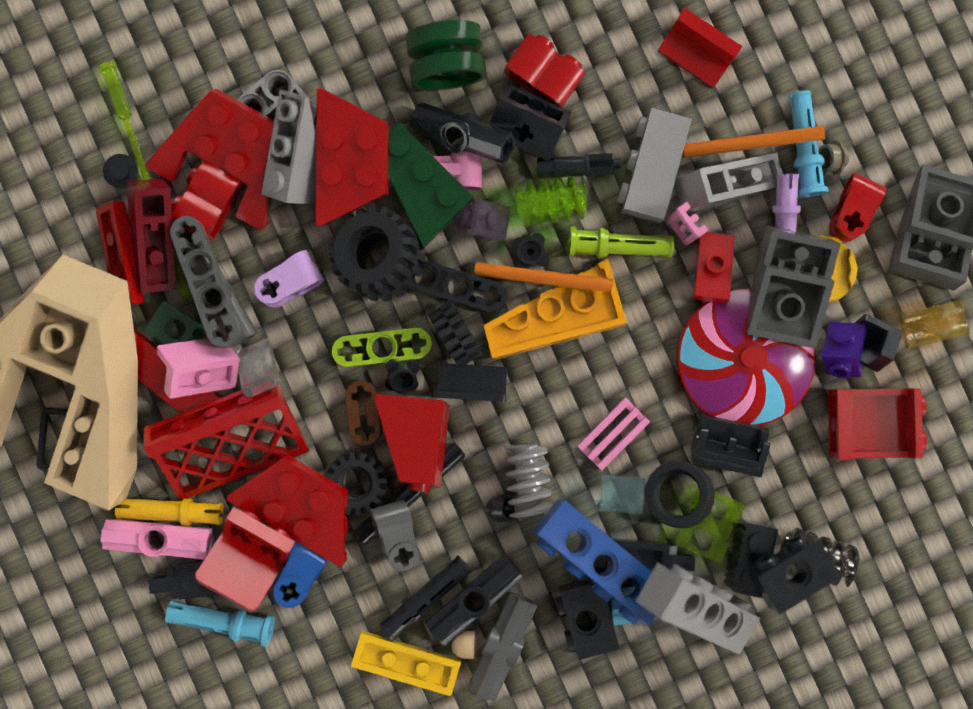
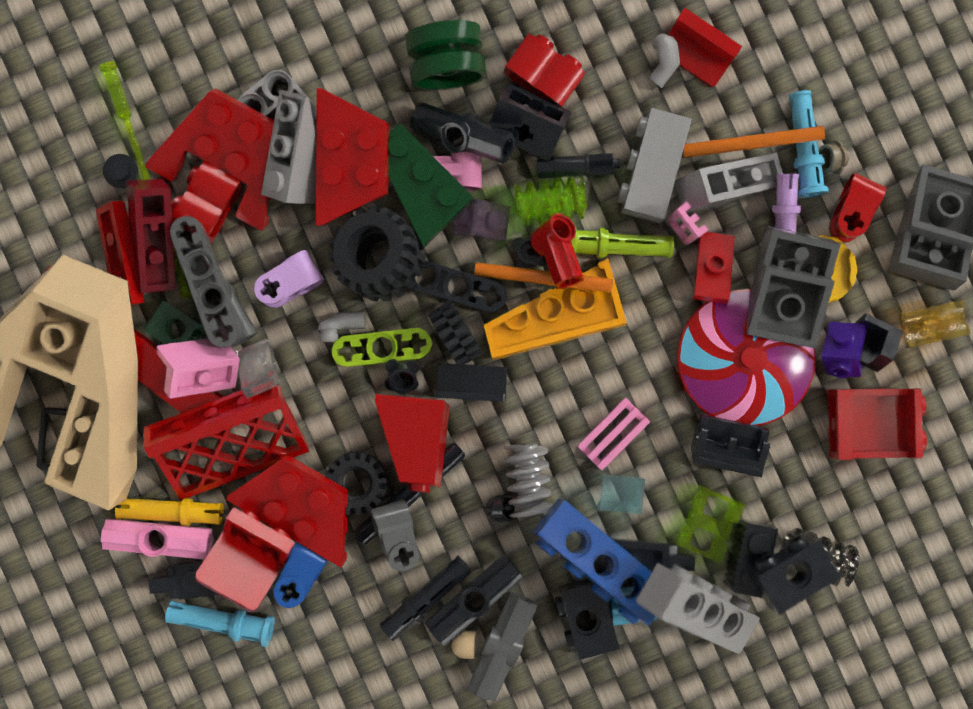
reddish brown beam [345,380,382,446] -> none
yellow plate [351,630,461,696] -> none
black tyre [645,461,715,528] -> none
none -> light grey arm [318,312,366,342]
none -> red piece [530,213,584,289]
none -> light grey arm [648,34,680,88]

